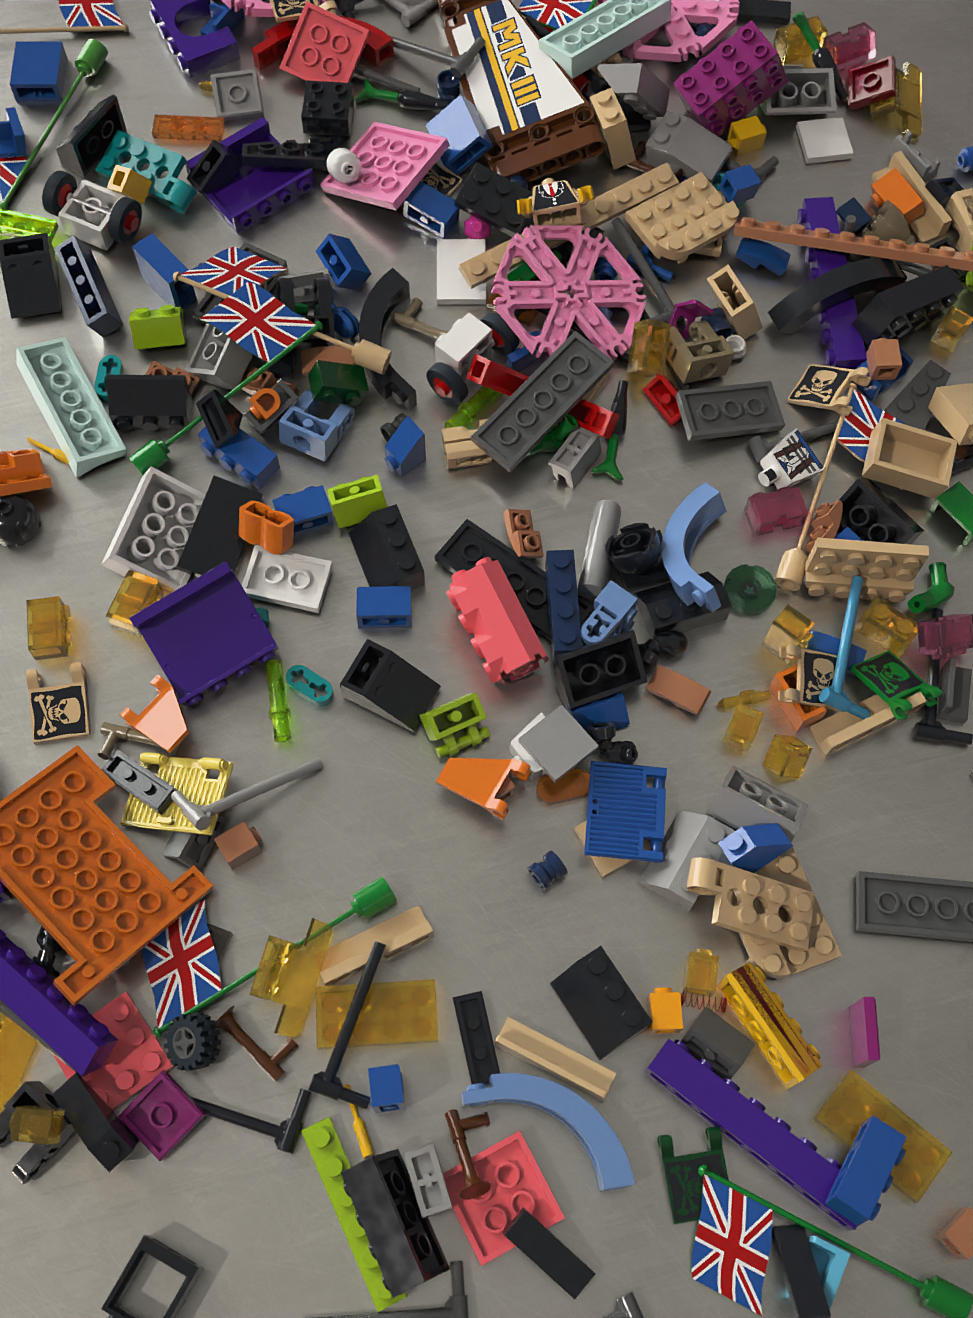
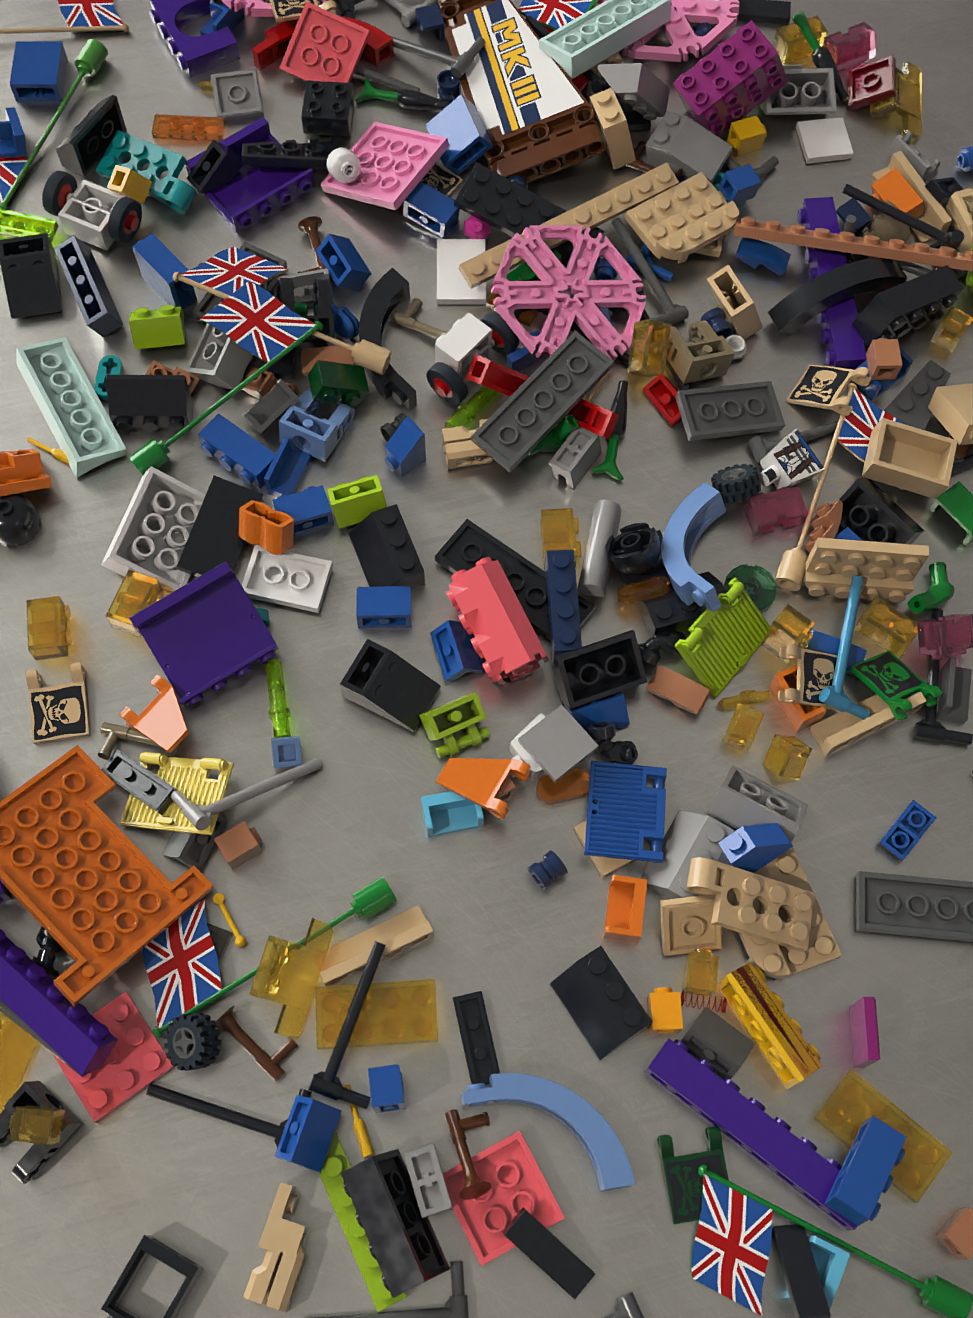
black slope [52,1072,139,1172] -> none
magenta tile [118,1070,206,1161] -> none
black slope [196,389,243,449] -> none
orange plate [249,388,280,421] -> none
teal beam [286,665,334,707] -> none
tan panel [494,1017,616,1103] -> none
nougat slope [503,509,544,558] -> none
torso [517,178,595,225] -> none
medium blue brick [581,580,638,647] -> none
magenta bracket [668,299,714,340] -> none
none -> yellow hinge [213,893,246,947]
none -> tan plate [243,1182,309,1312]
none -> blue panel [264,437,312,497]
none -> medium blue plate [271,736,302,768]
none -> blue panel [274,1095,342,1173]
none -> reddish brown piece [298,216,333,282]
none -> dark blue panel [415,4,445,41]
none -> medium azure panel [421,791,484,837]
none -> blue panel [430,620,485,682]
none -> clear yellow brick [540,508,581,569]
none -> orange panel [603,875,648,943]
none -> clear orange tile [617,576,670,604]
none -> tan tile [660,895,722,956]
none -> lime window [675,577,773,699]
none -> black wheel [711,464,761,504]
none -> black bar [842,184,964,251]
none -> blue slope [879,800,937,861]

